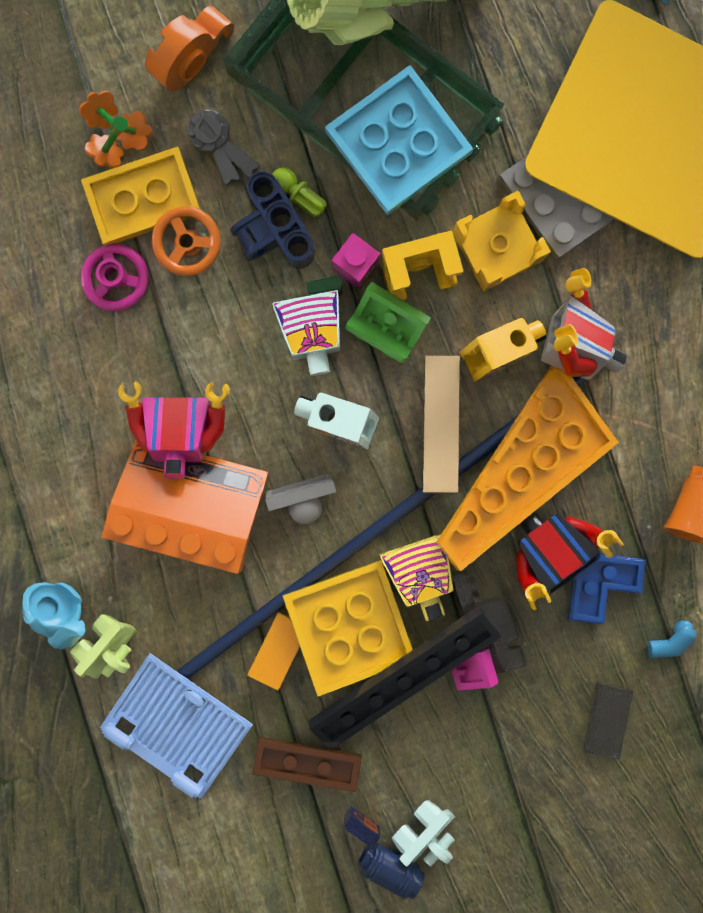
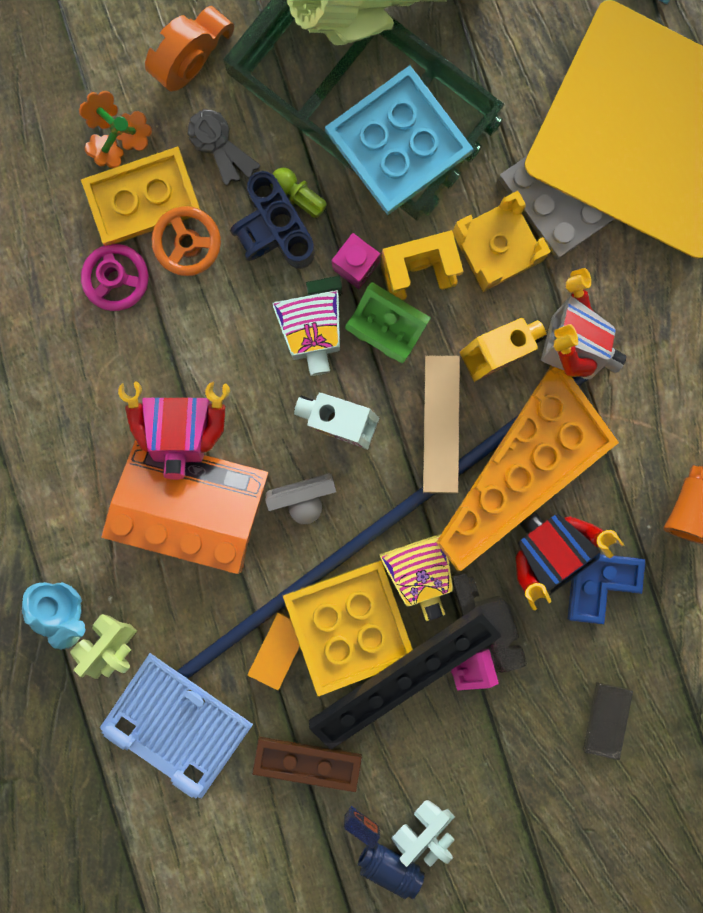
dark azure arm [647,620,696,658] -> none

